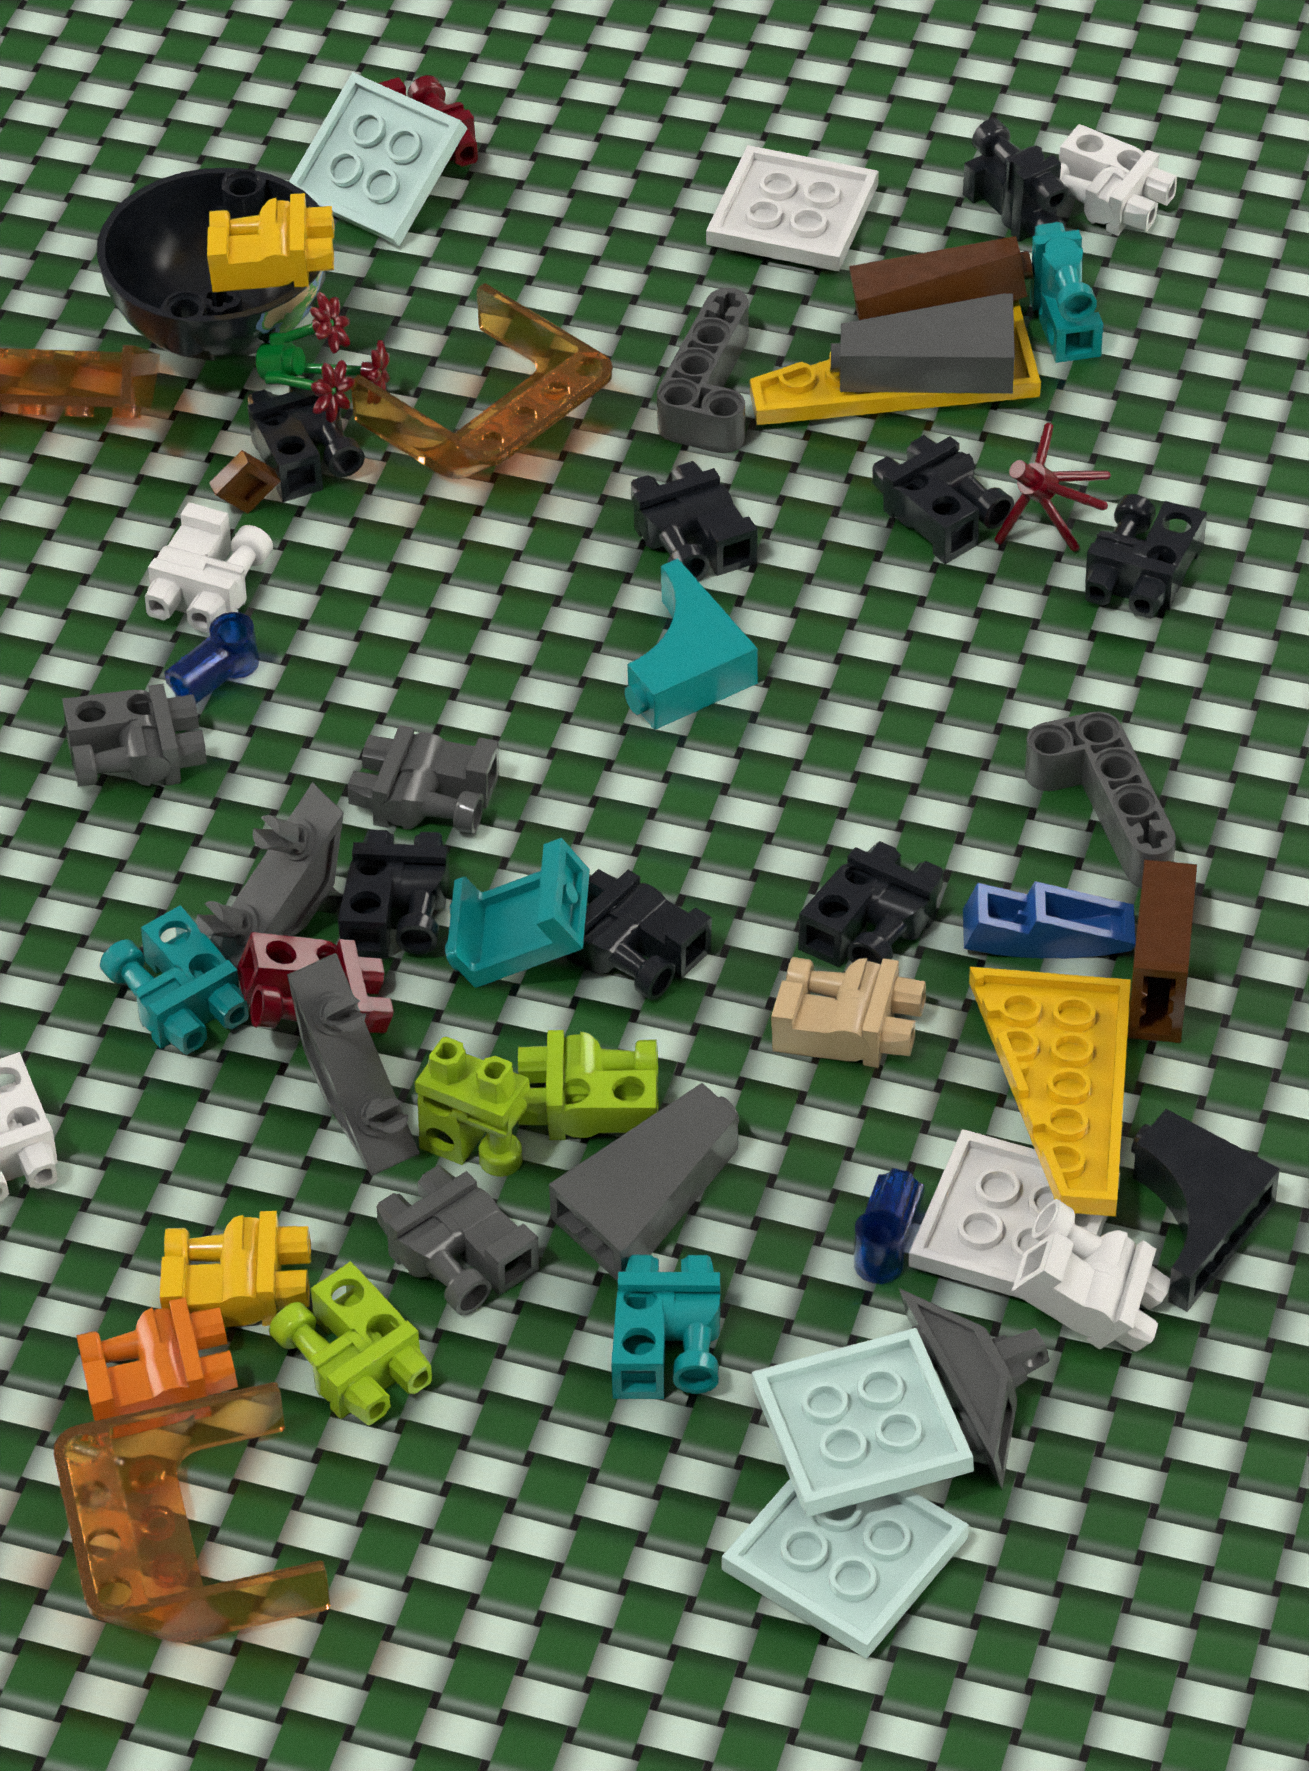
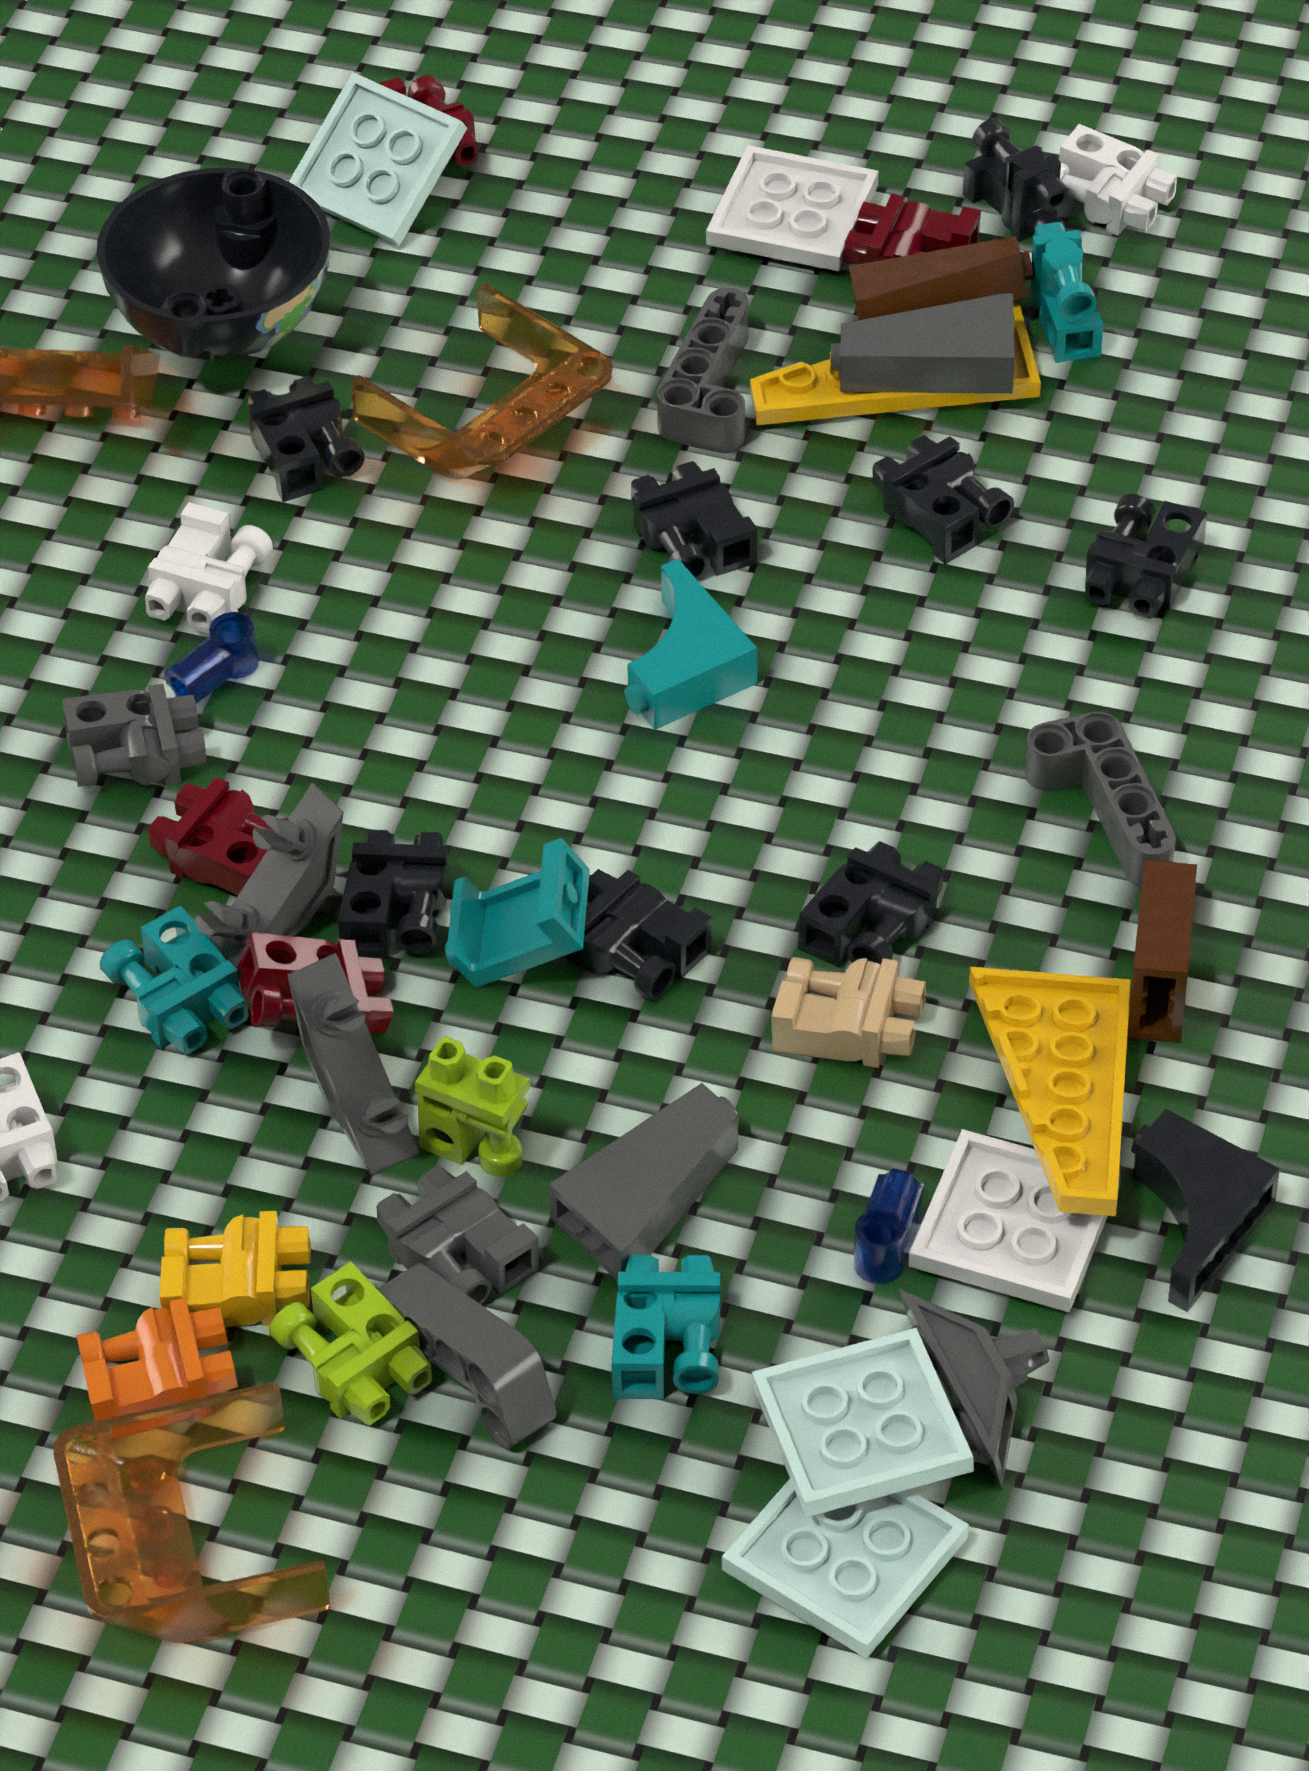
yellow hips [207,193,335,292] -> none
reddish brown tile [209,450,281,514] -> none
plant [256,292,390,423] -> none
dark grey hips [348,725,499,834] -> none
lime hips [518,1030,659,1140] -> none
blue slope [963,881,1136,959] -> none
dark red plant [994,423,1111,552] -> none
white hips [1011,1199,1170,1352] -> none
none -> dark red hips [148,777,289,895]
none -> dark grey beam [377,1263,557,1449]
none -> dark red hips [843,193,981,265]

